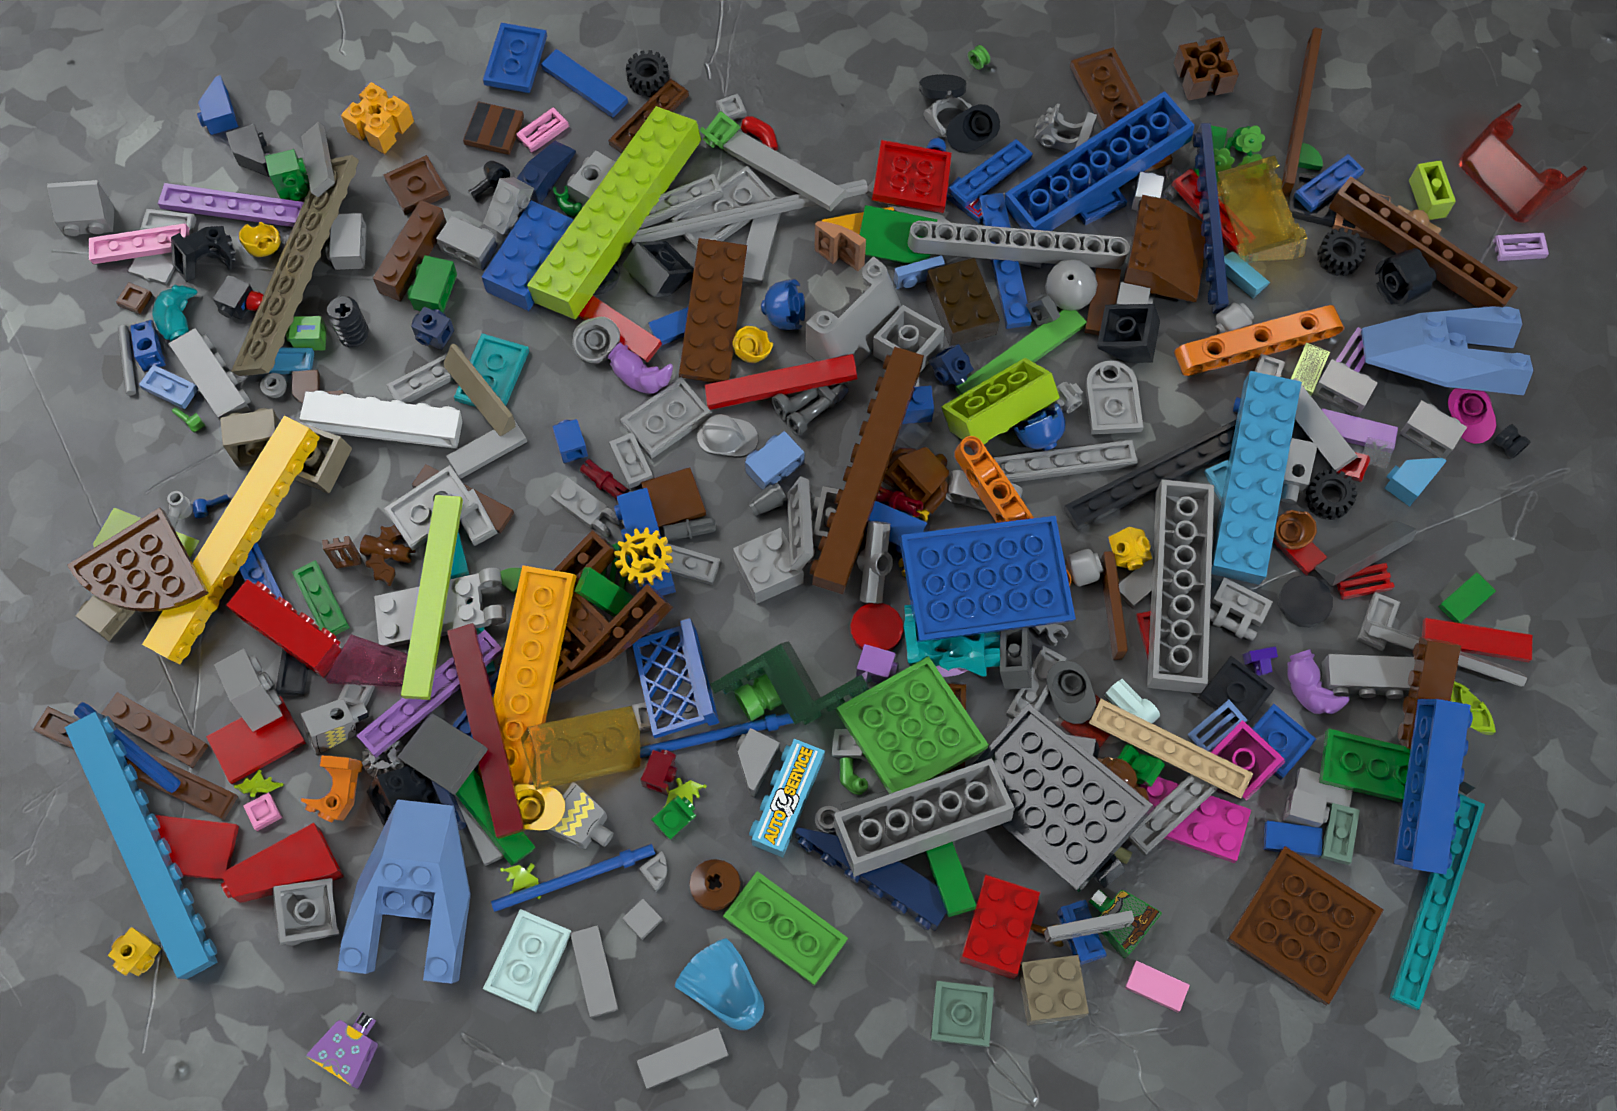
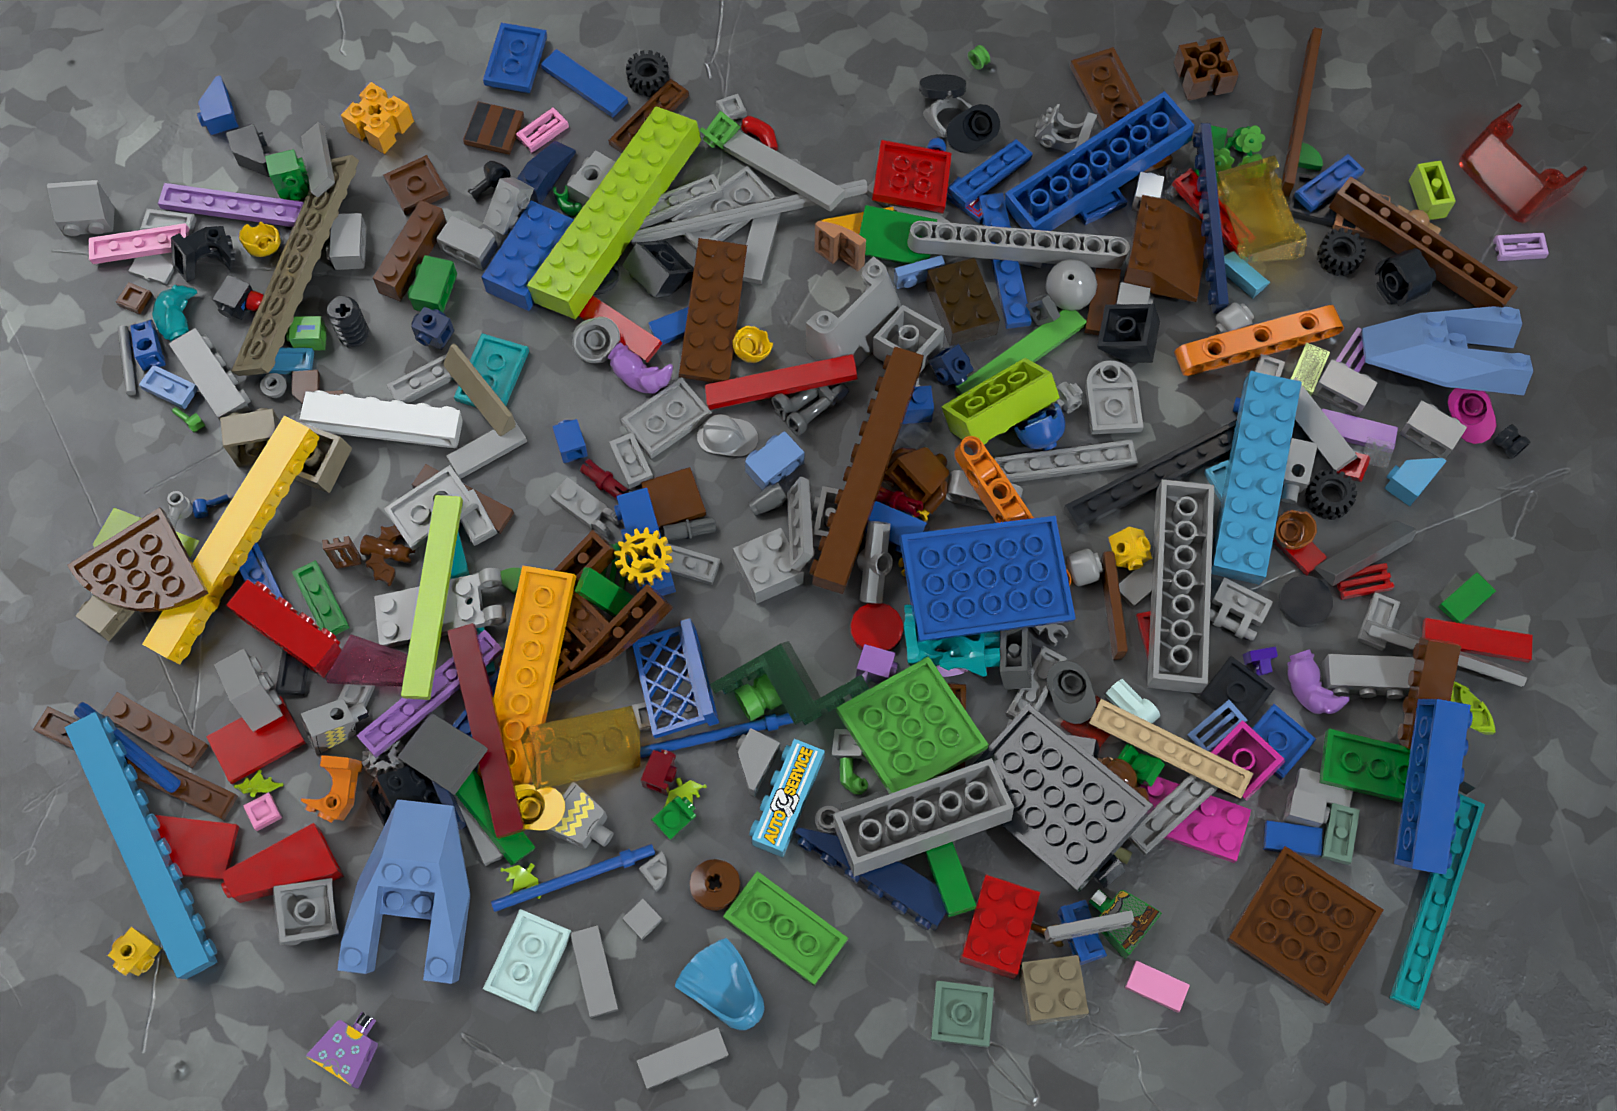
blue cylinder [761,279,805,330] -> none

